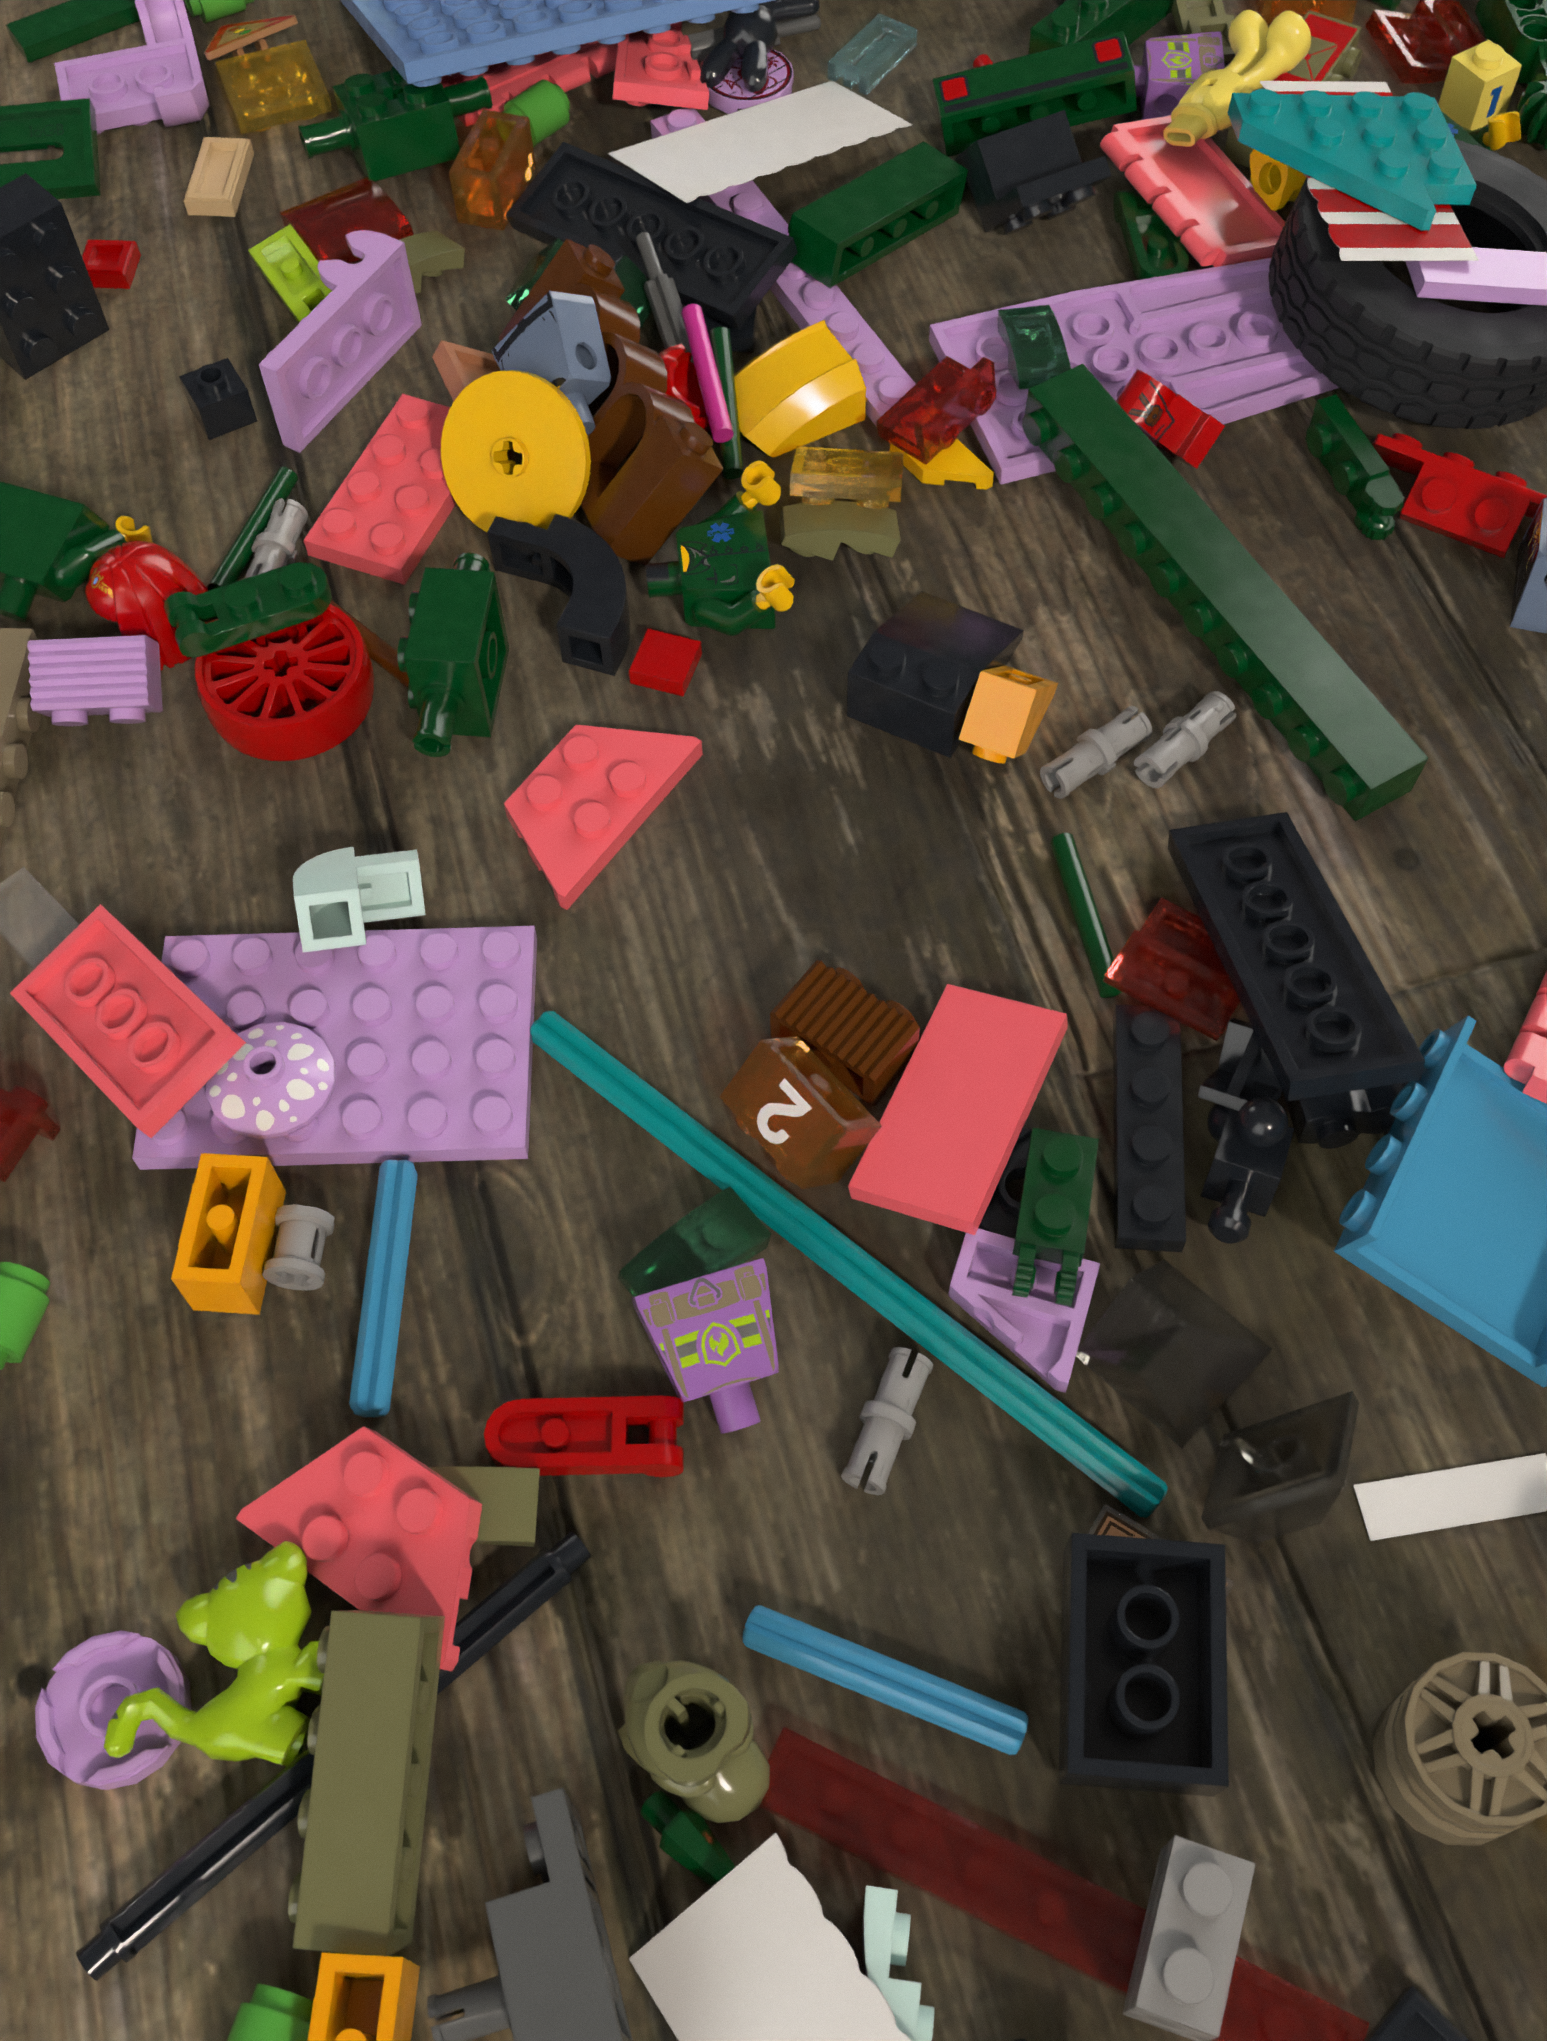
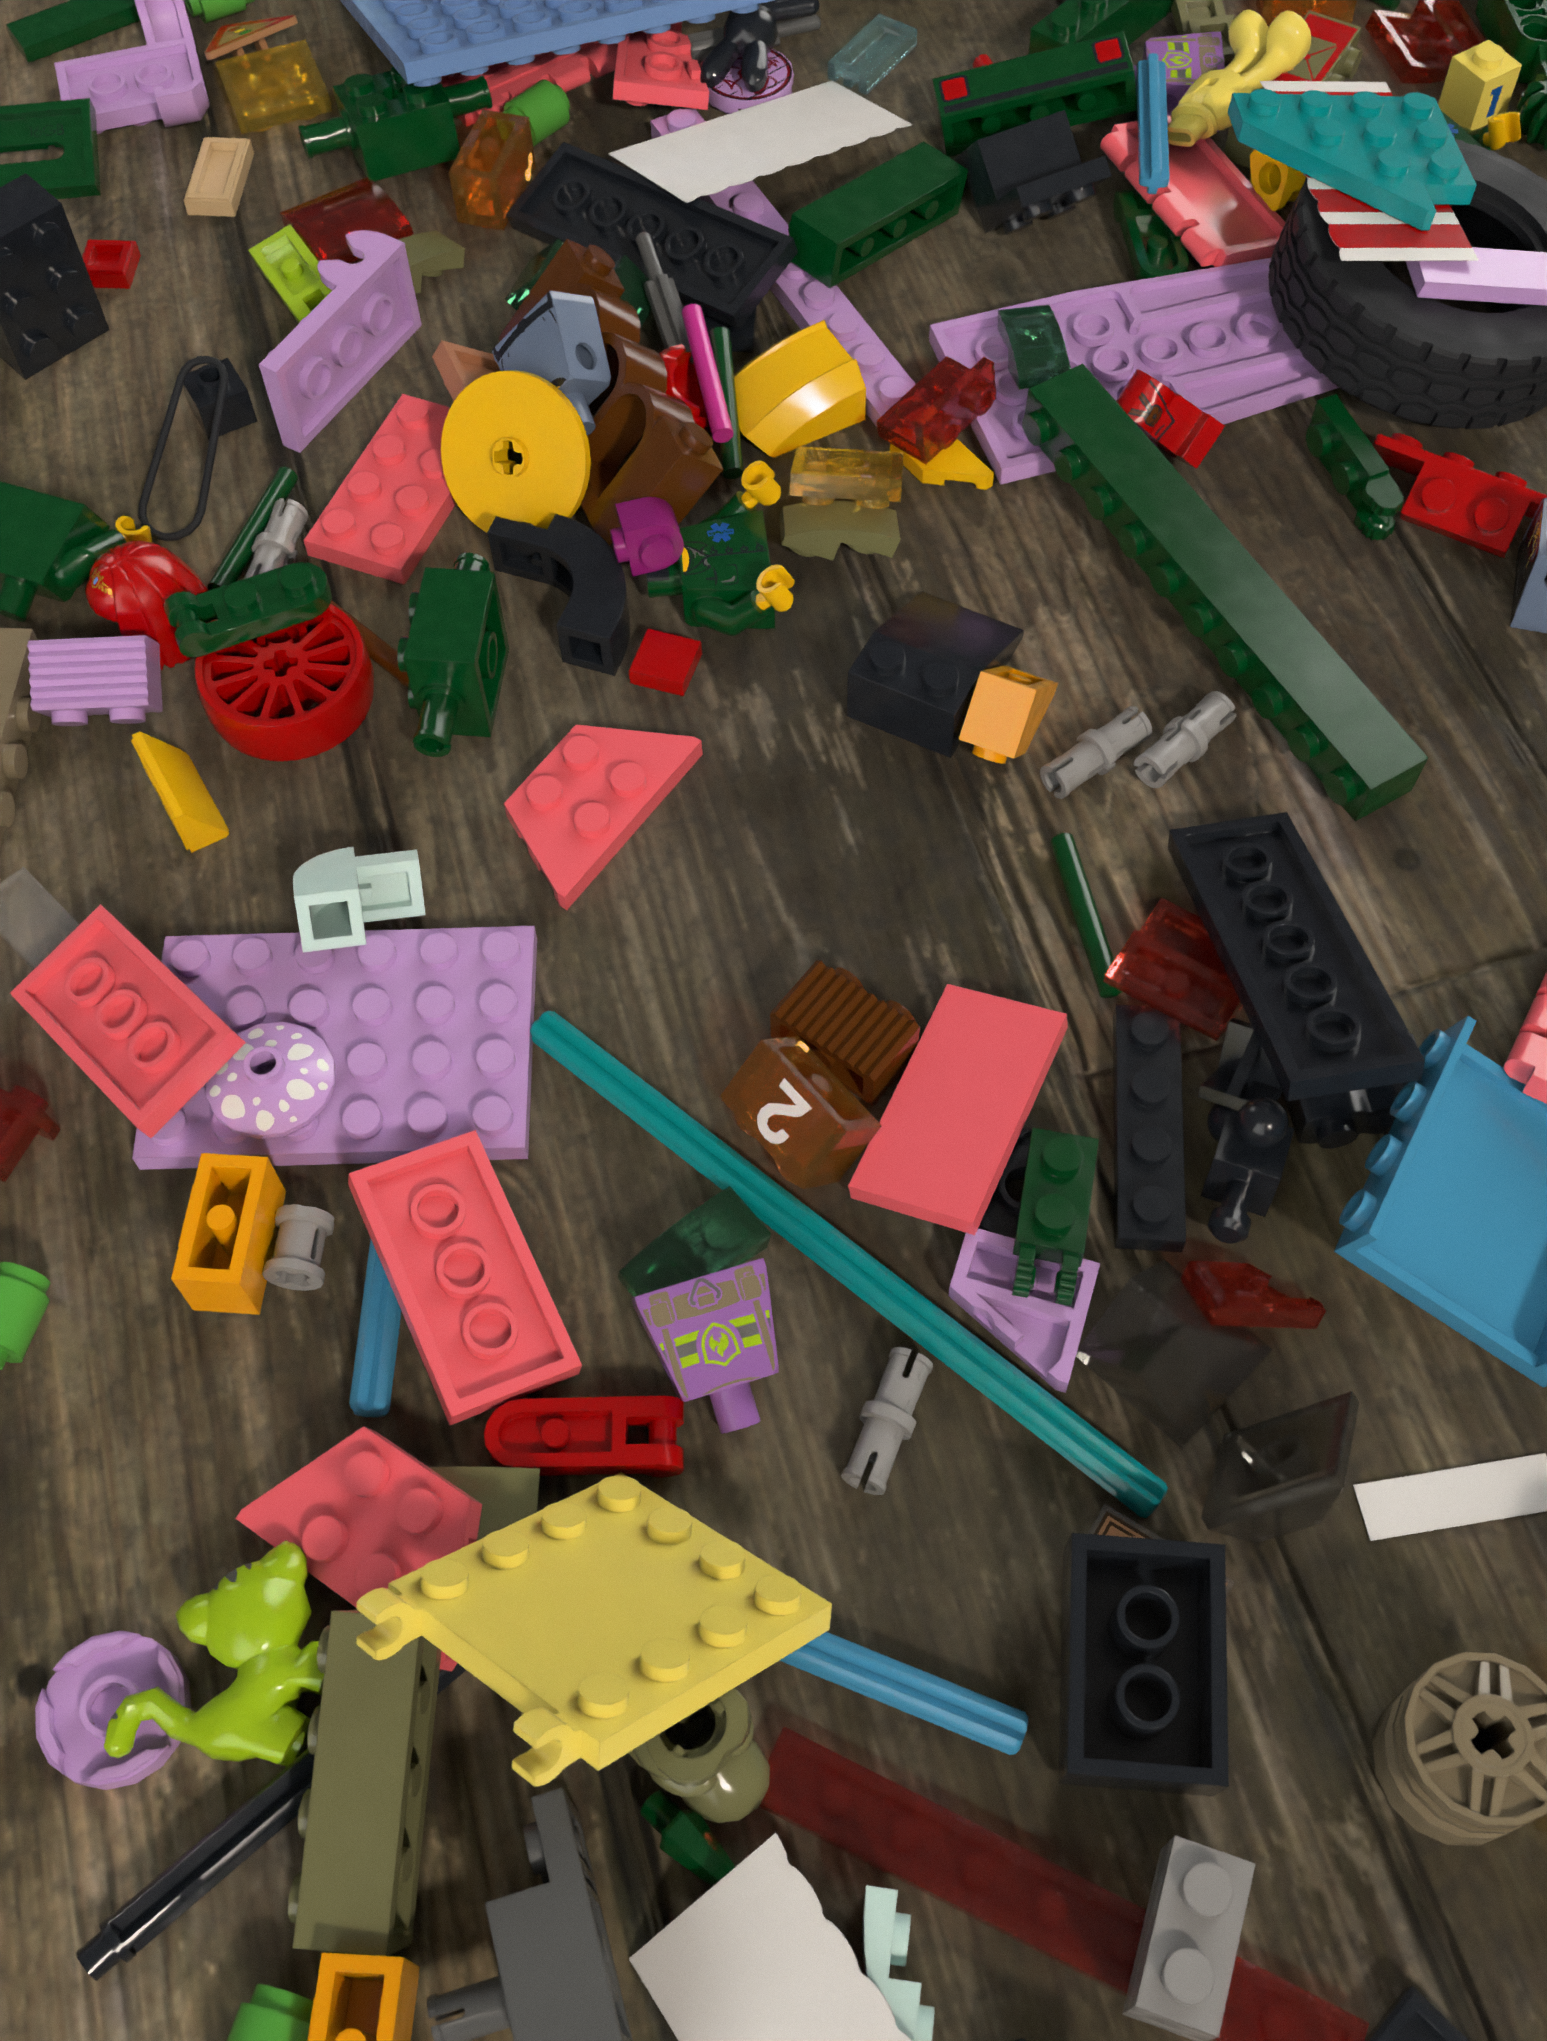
none -> yellow slope [131,731,229,853]
none -> black piece [138,355,228,541]
none -> coral plate [348,1130,582,1425]
none -> light yellow plate [356,1472,832,1787]
none -> magenta plate [610,497,684,576]
none -> dark azure axle [1137,53,1170,194]
none -> clear red tile [1181,1260,1326,1329]

